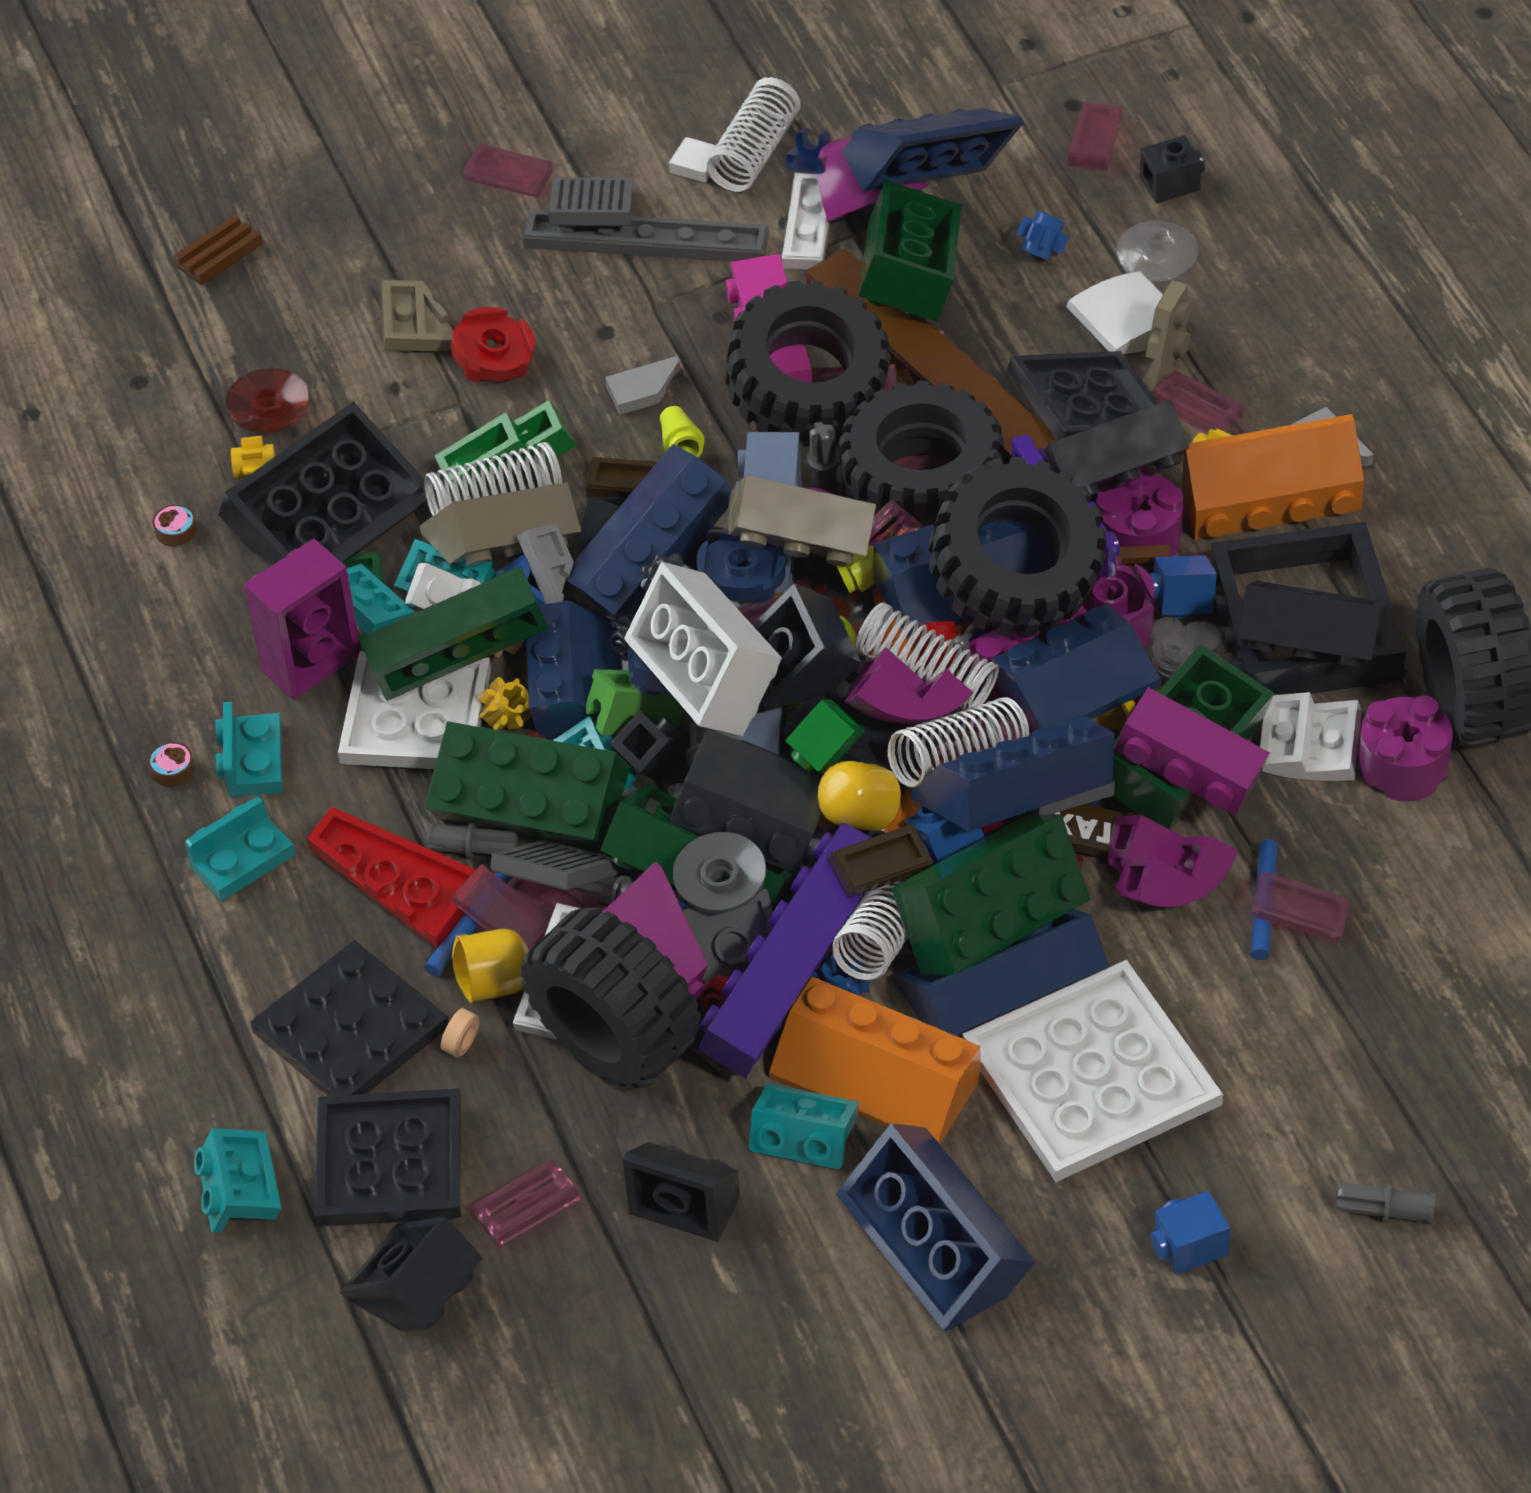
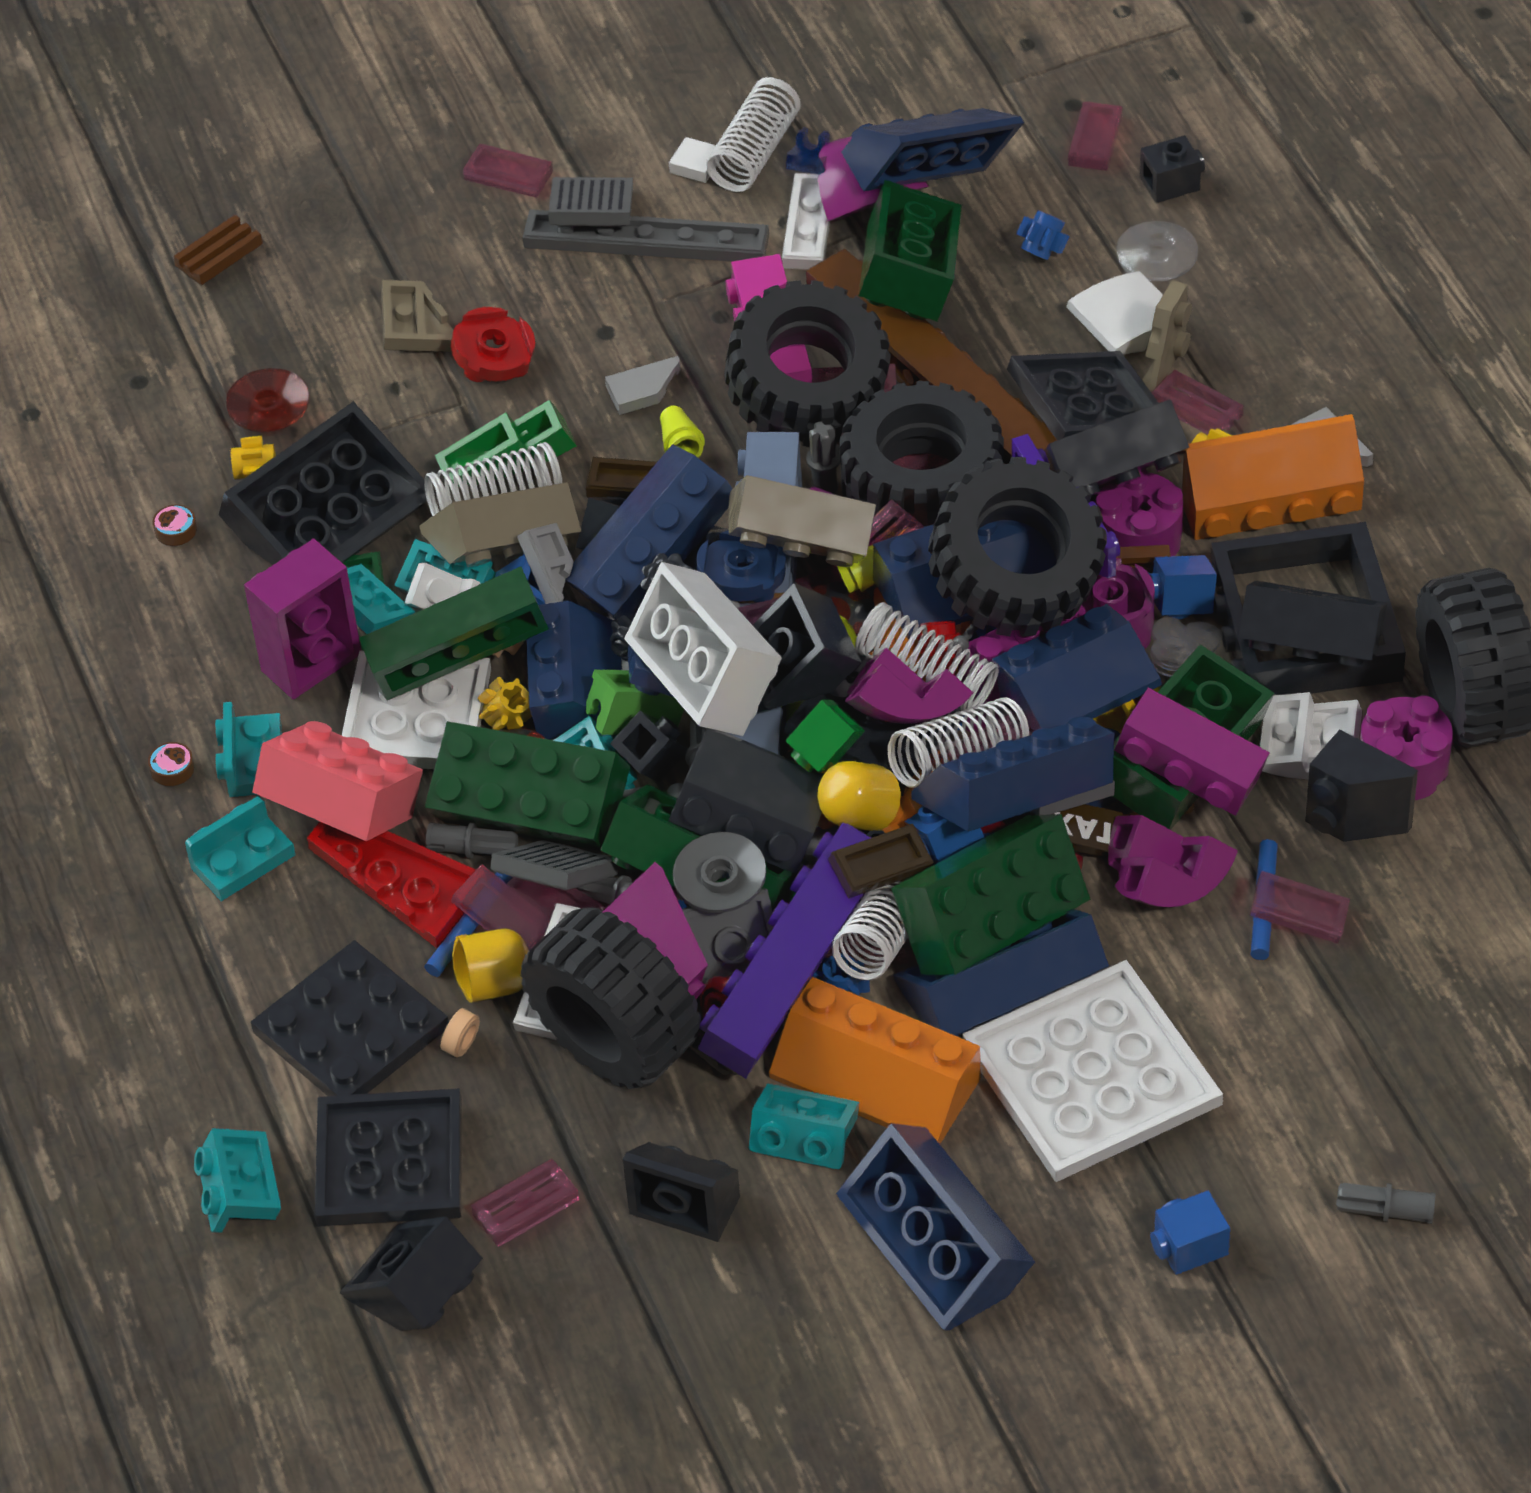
none -> coral brick [252,721,423,841]
none -> black slope [1305,729,1418,842]

